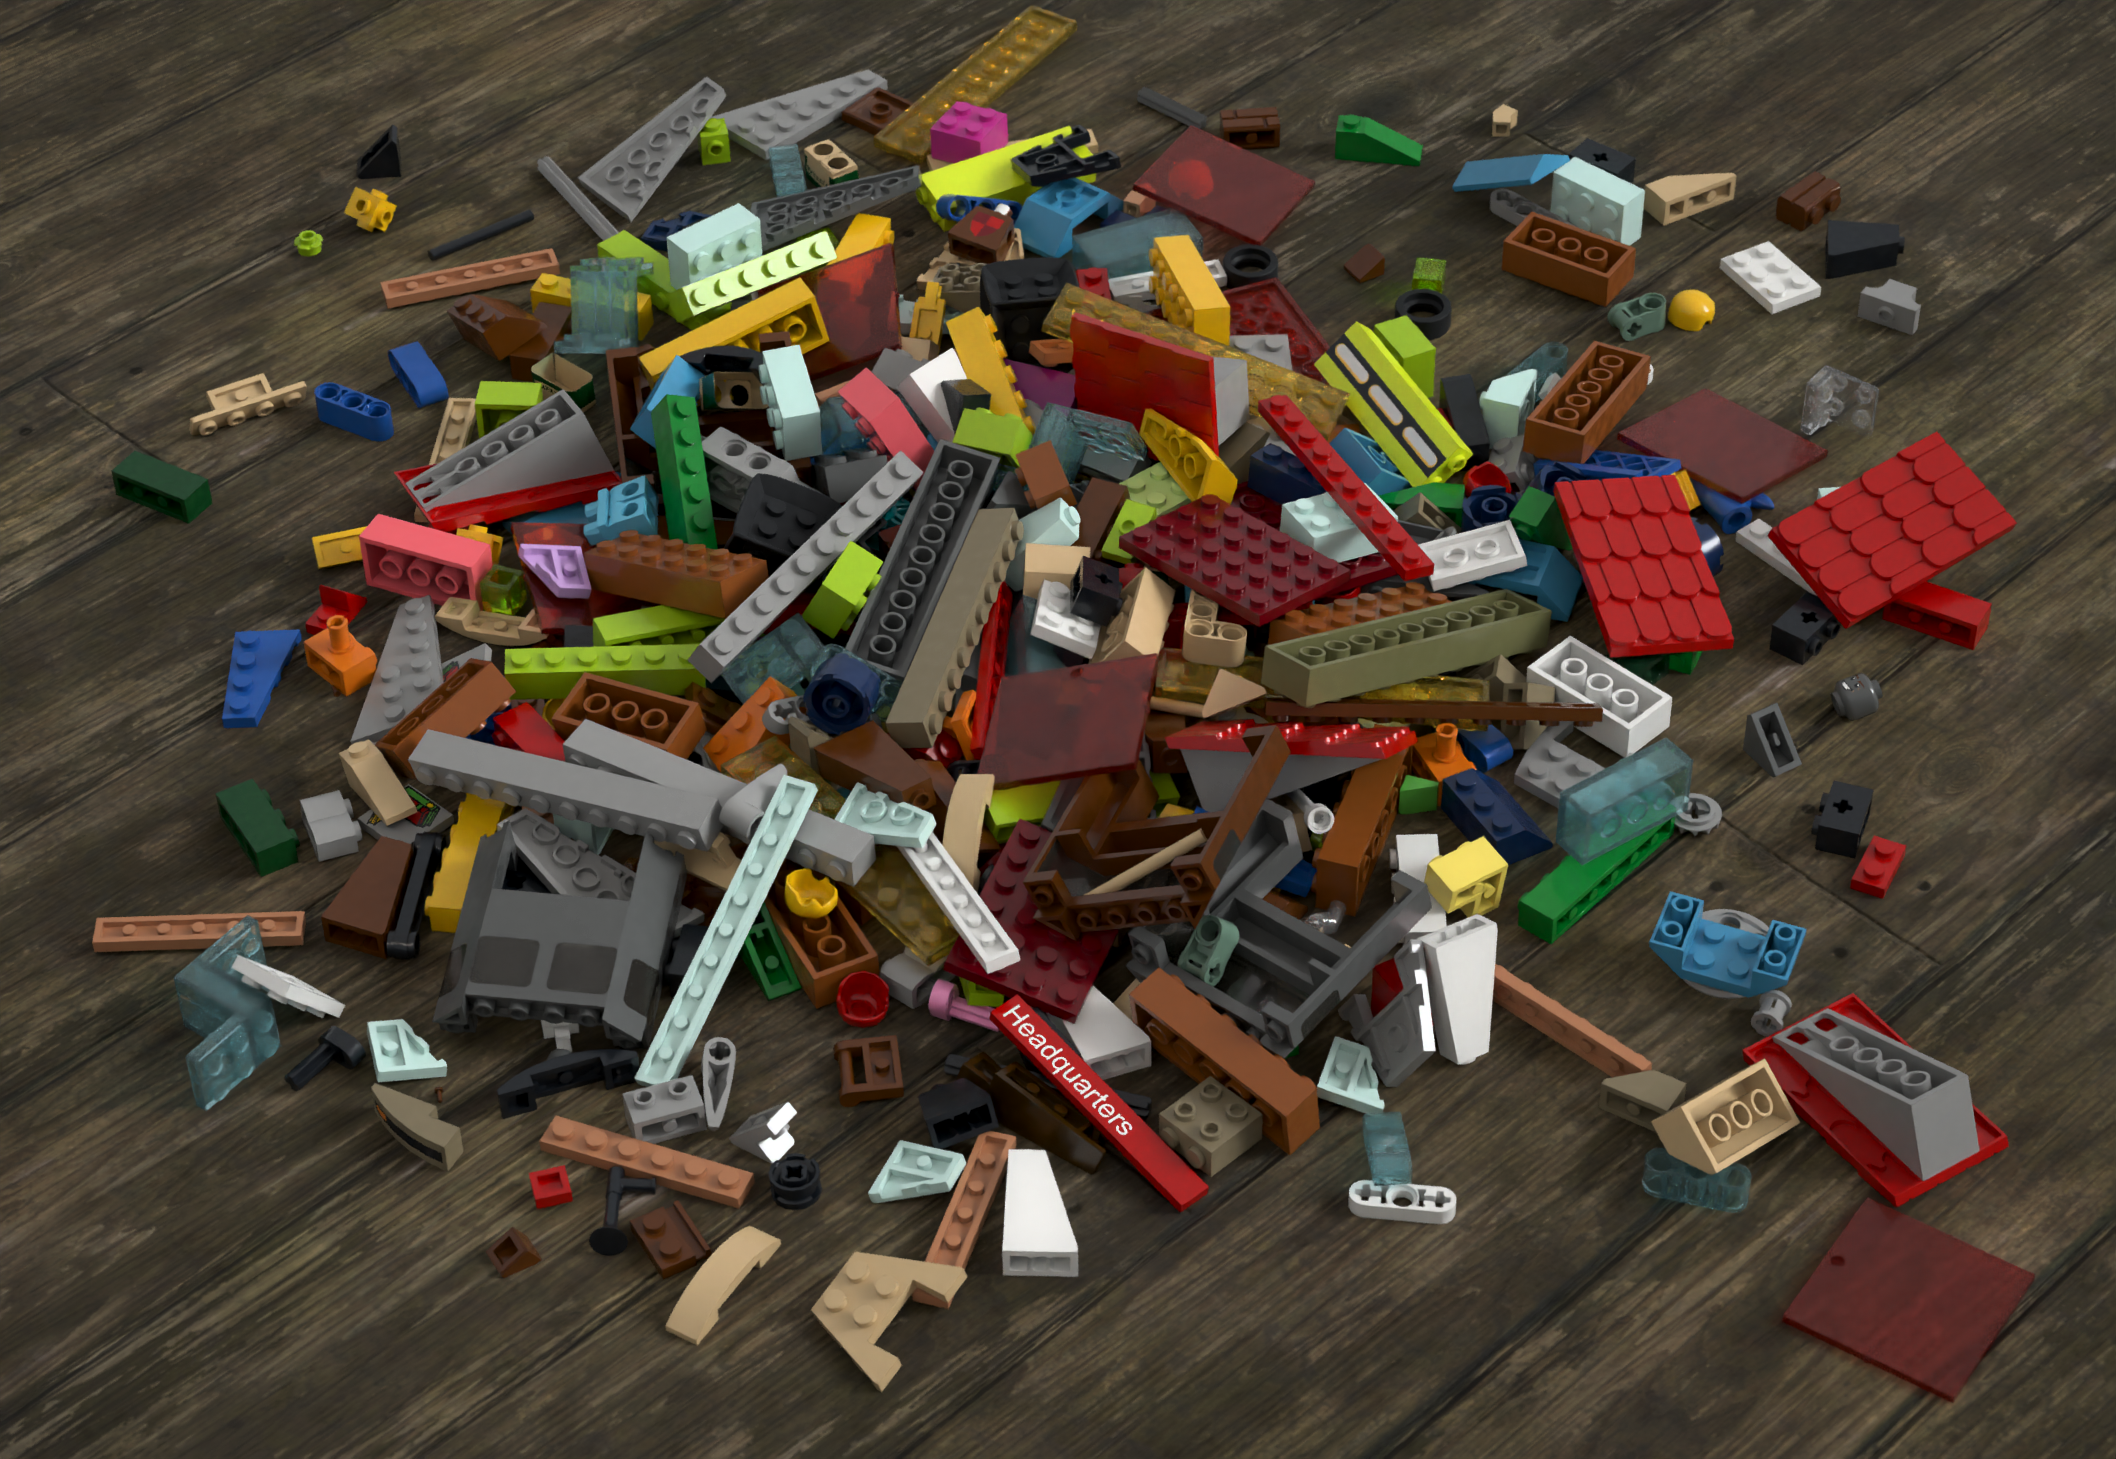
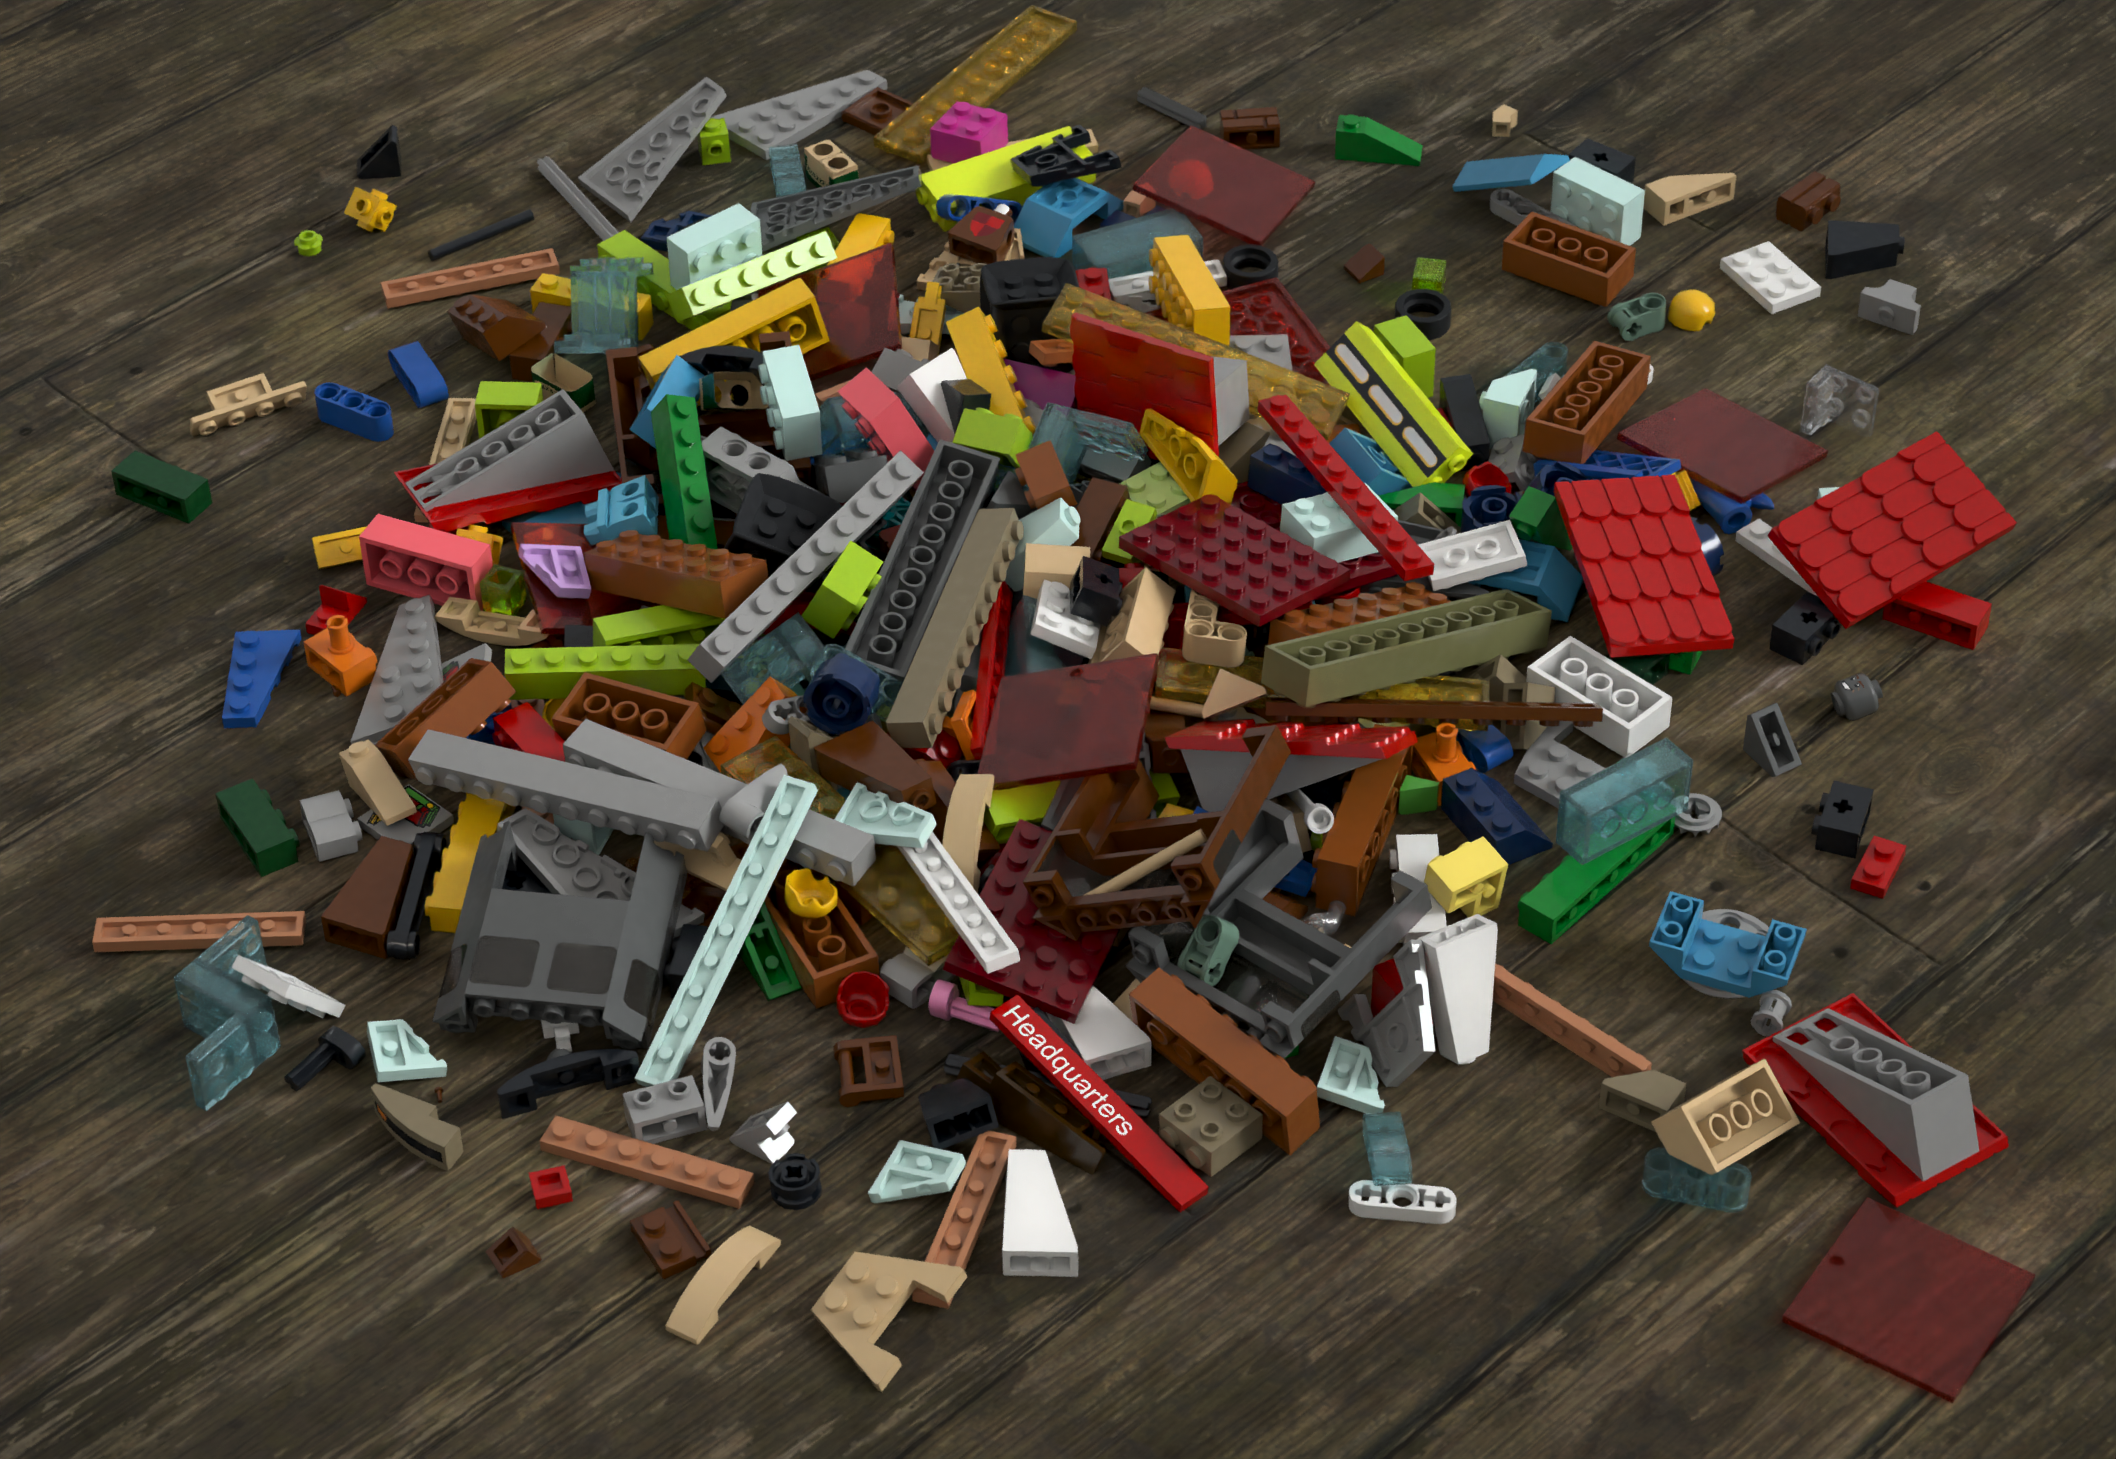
black piece [589,1166,656,1256] -> none

